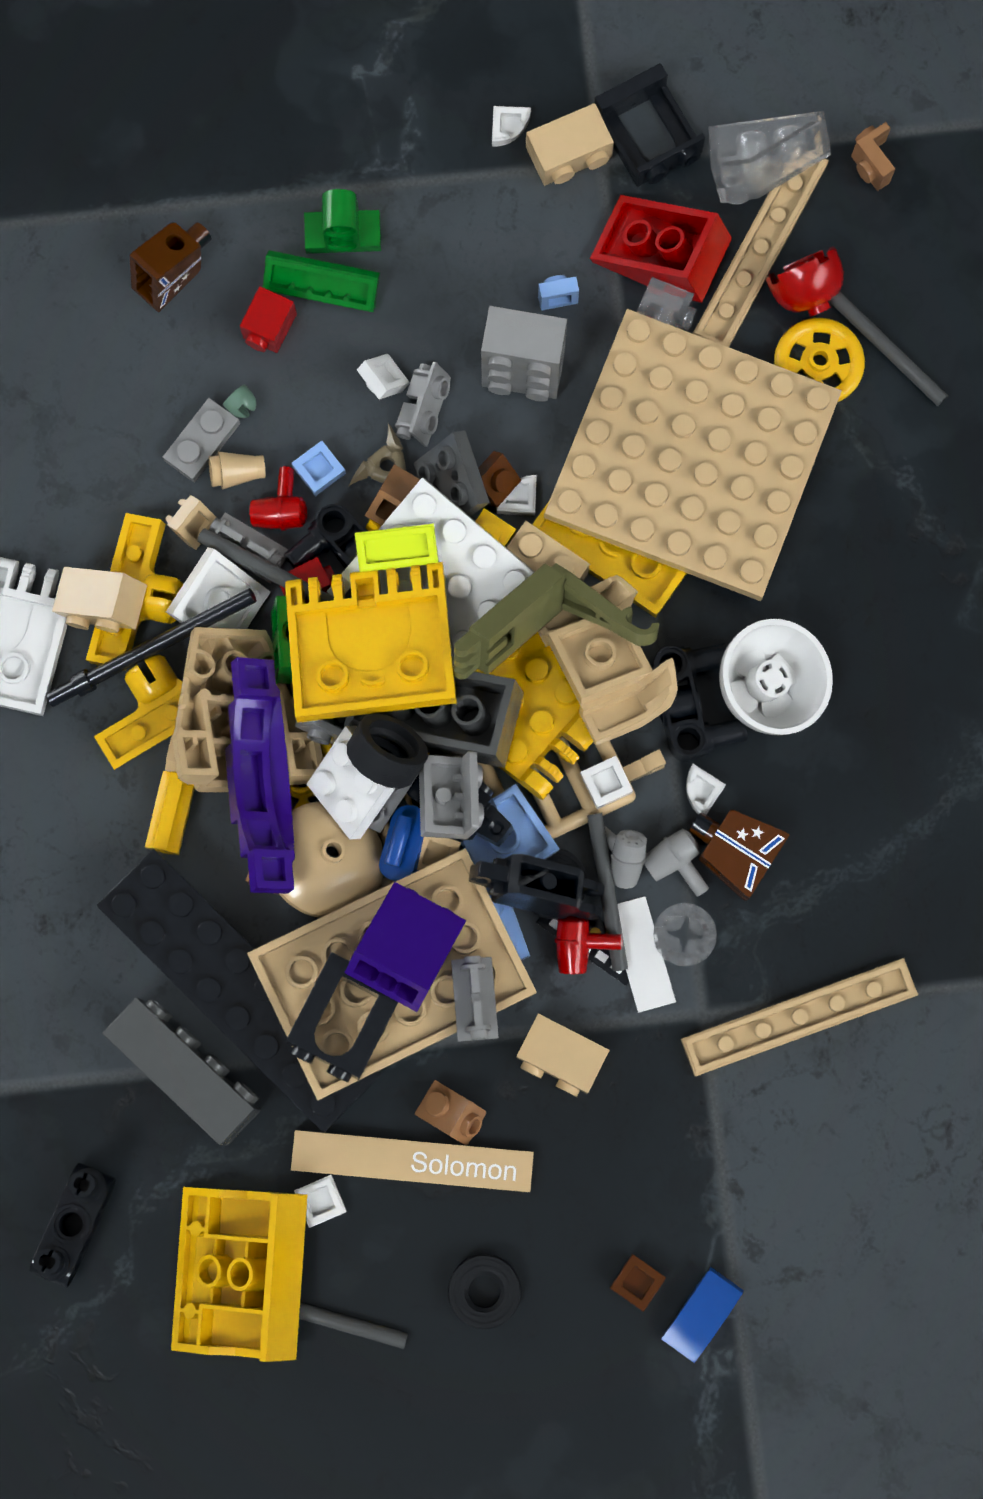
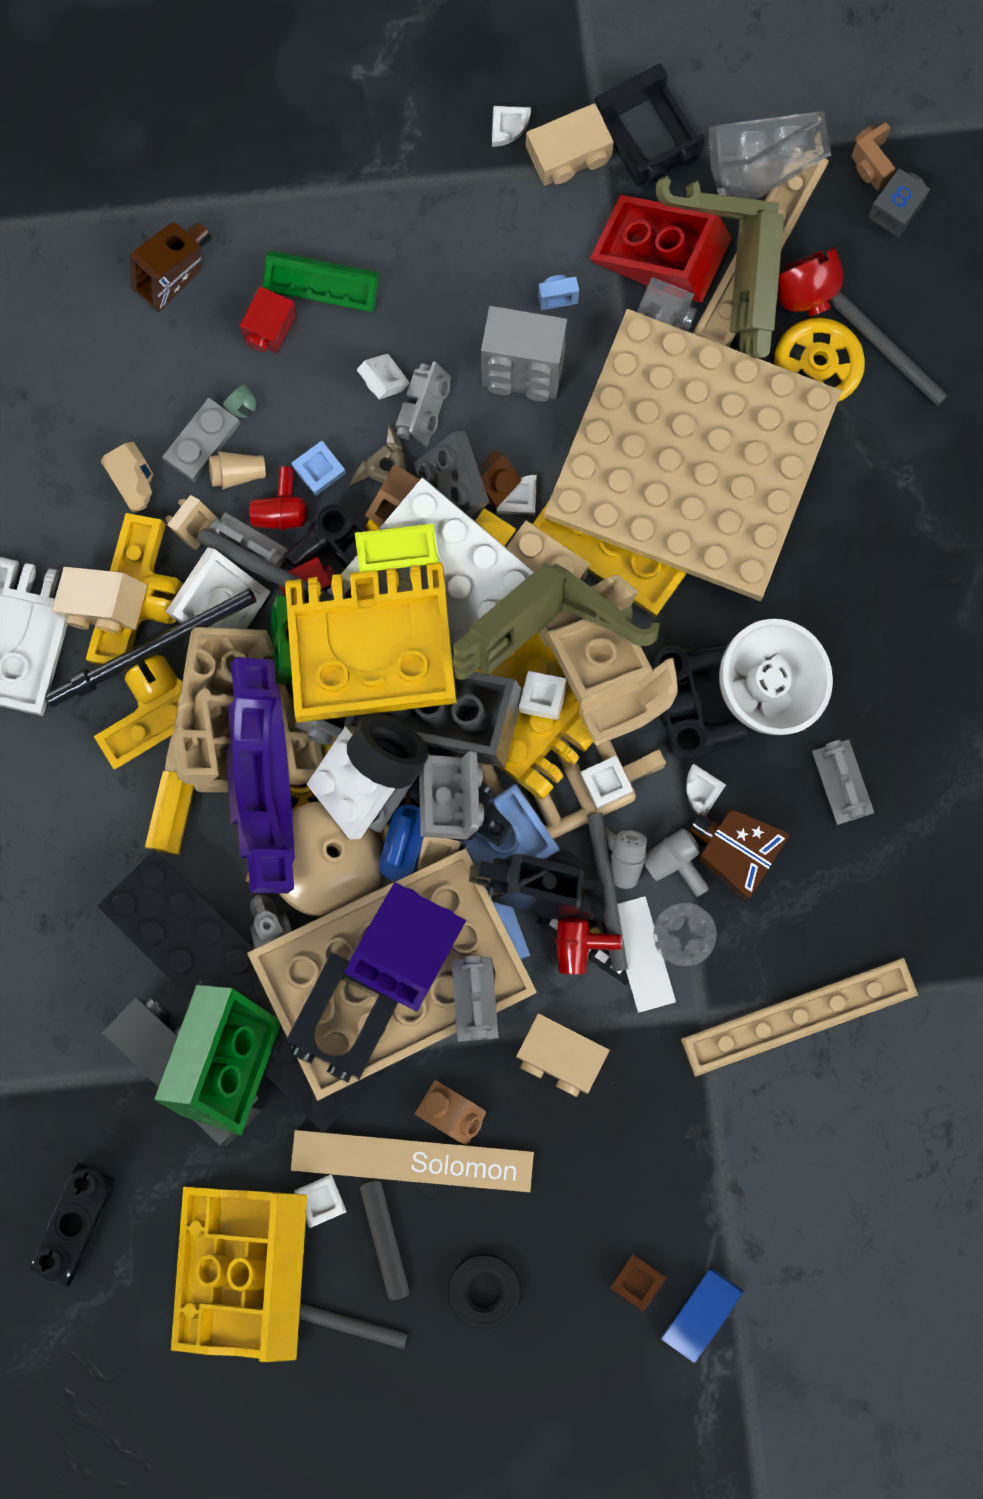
green tile [304,189,381,254] -> none
none -> tan rock [101,442,153,512]
none -> green slope [154,985,281,1135]
none -> light grey hinge [250,895,292,949]
none -> dark grey axle [360,1180,409,1300]
none -> white plate [519,671,568,720]
none -> olive hinge [656,176,784,359]
none -> light grey hinge [812,739,874,825]
none -> dark grey brick [868,168,930,238]

